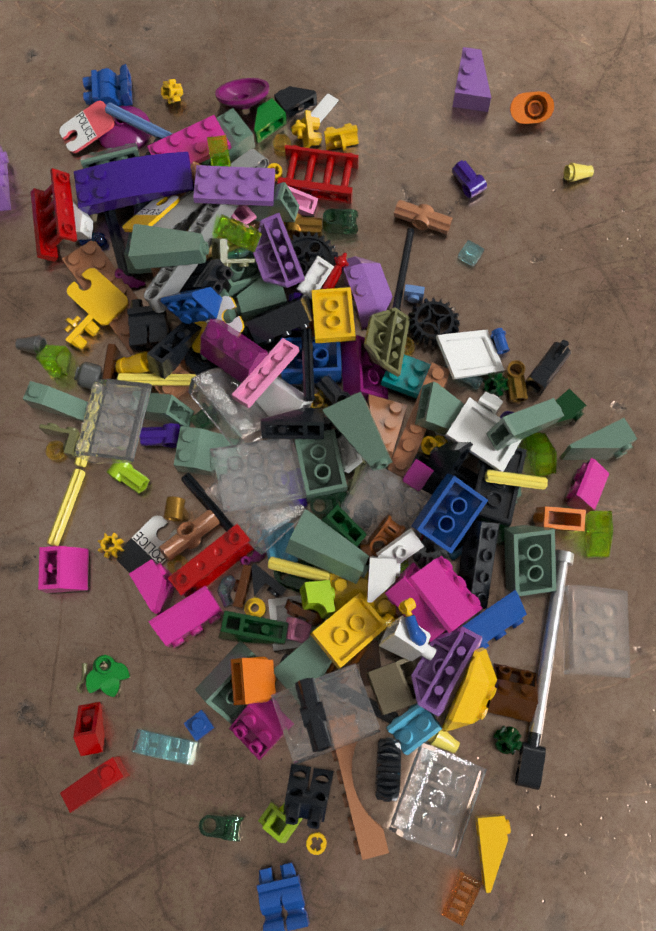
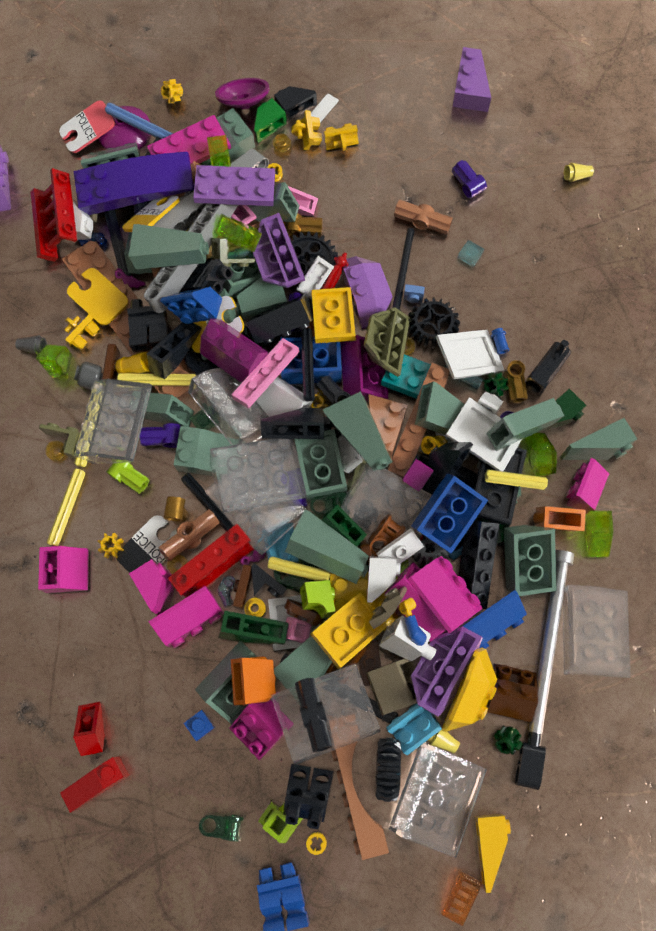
sand green slope [23,381,90,422] -> none
olive hand [76,663,89,693] -> none
blue hips [83,64,133,106] -> none
green plate [86,655,129,697] -> none
clear light blue beam [131,729,199,765] -> none
red fence [277,145,359,204] -> none
clear green piece [322,208,359,235] -> none
orange piece [510,91,554,124] -> none
none -> dark tan slope [369,586,407,629]

